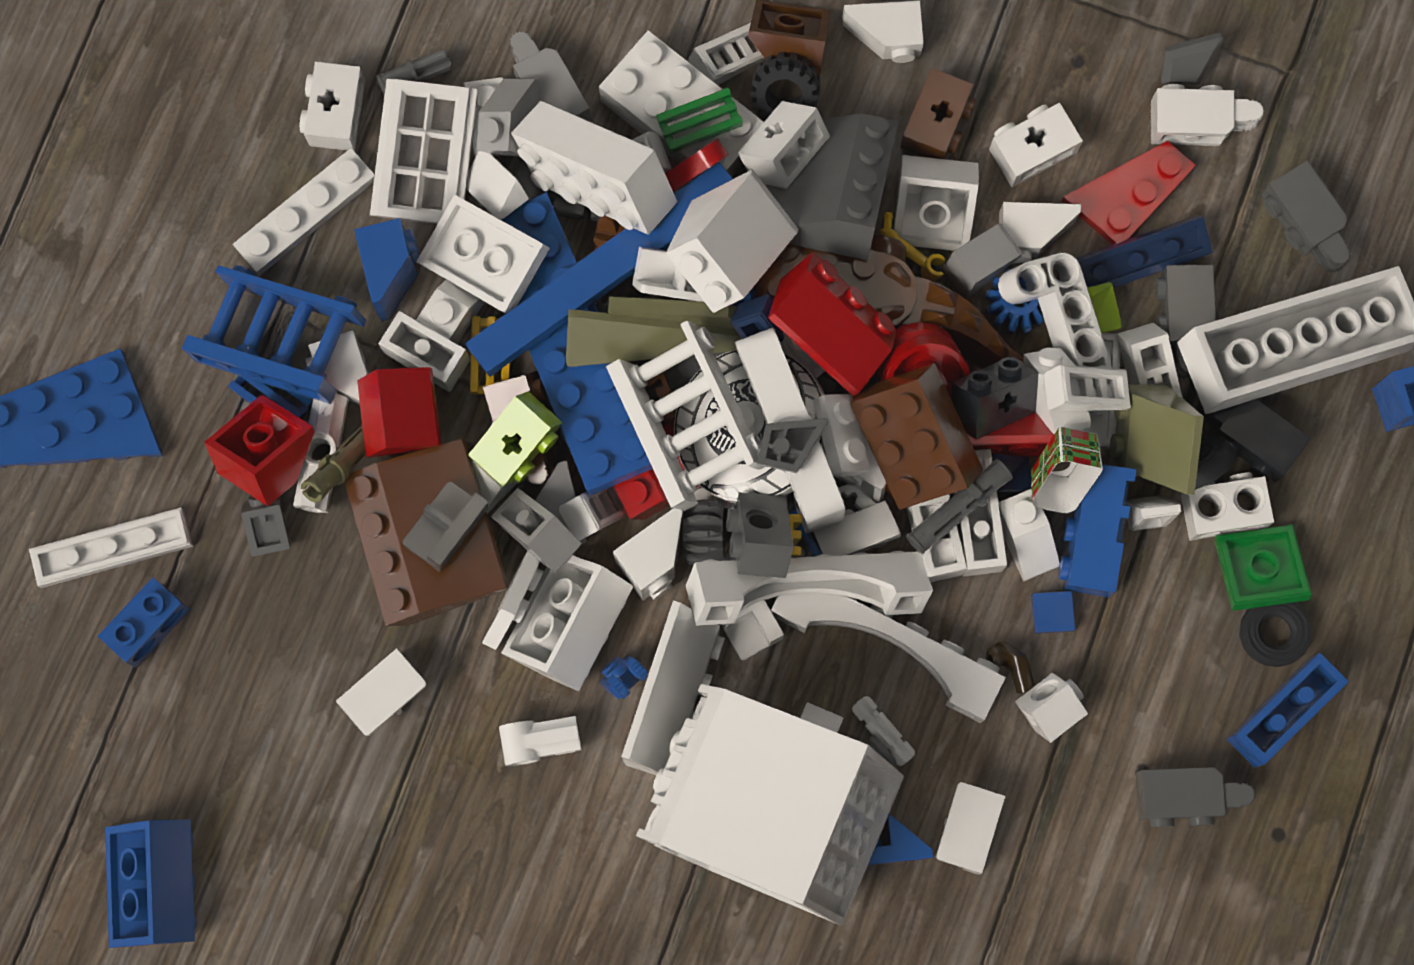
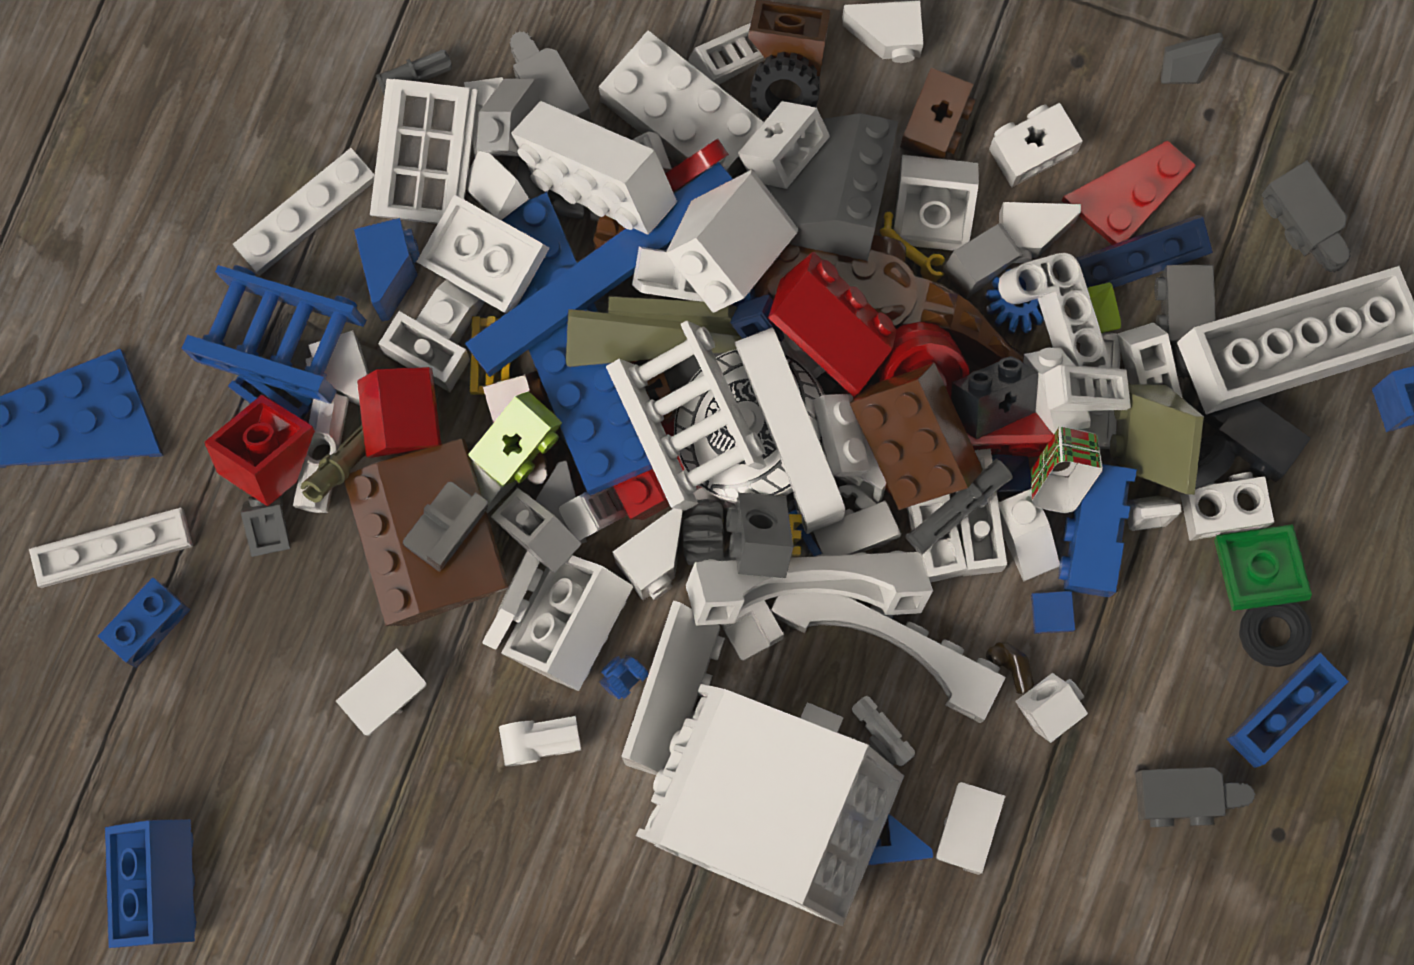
white brick [300,62,365,151] -> none
green tile [656,88,743,153] -> none
dark grey piece [757,418,828,474] -> none
white hinge [1151,84,1264,146] -> none

